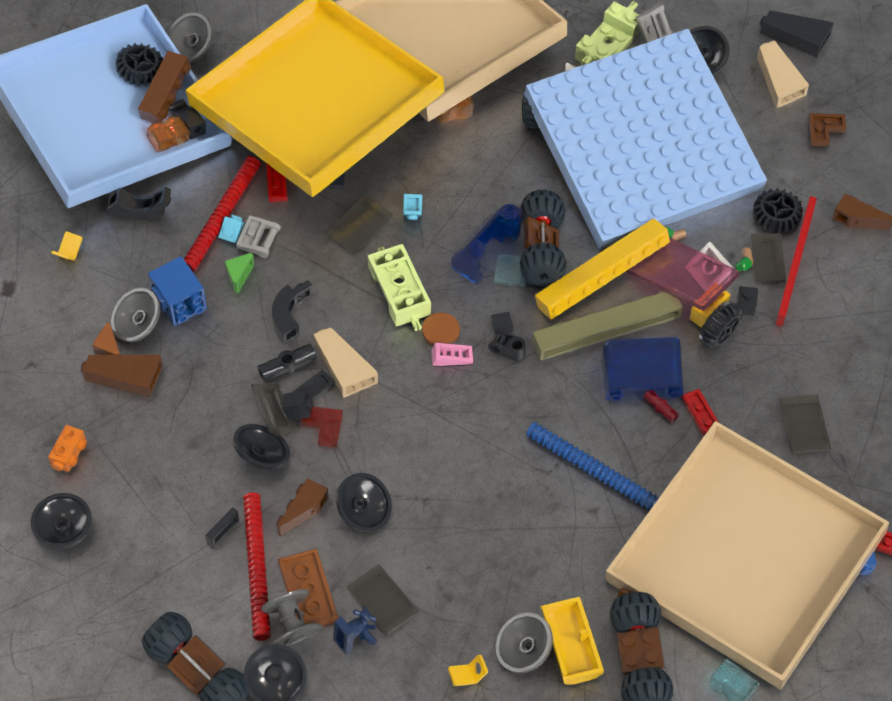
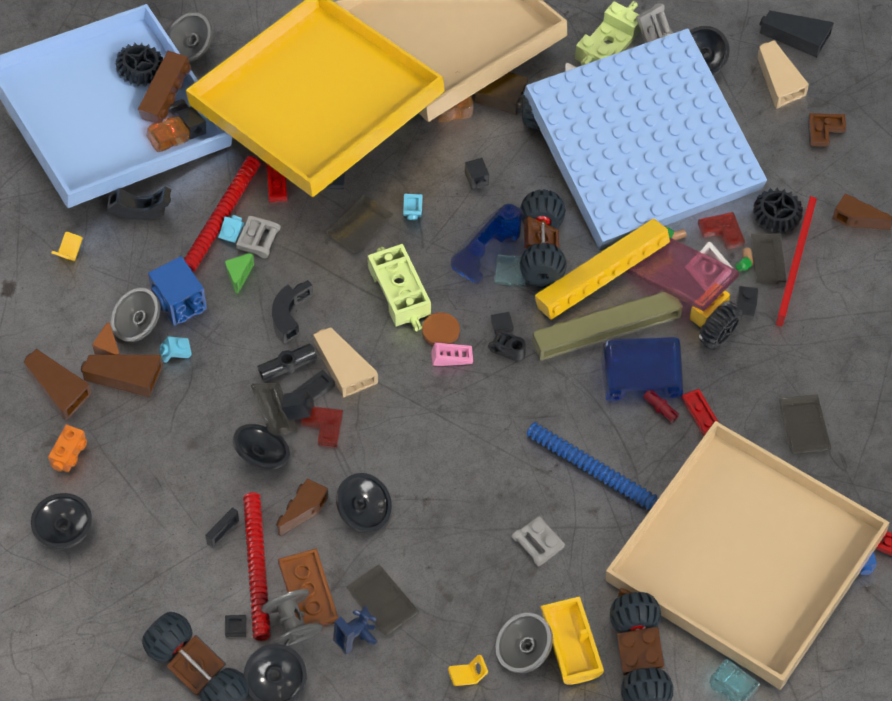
none -> reddish brown slope [24,349,92,421]
none -> medium azure bracket [159,336,192,362]
none -> black tile [225,615,246,637]
none -> black brick [465,158,489,189]
none -> dark brown brick [475,72,528,115]
none -> light grey plate [512,516,565,566]
none -> clear red plate [698,212,745,249]

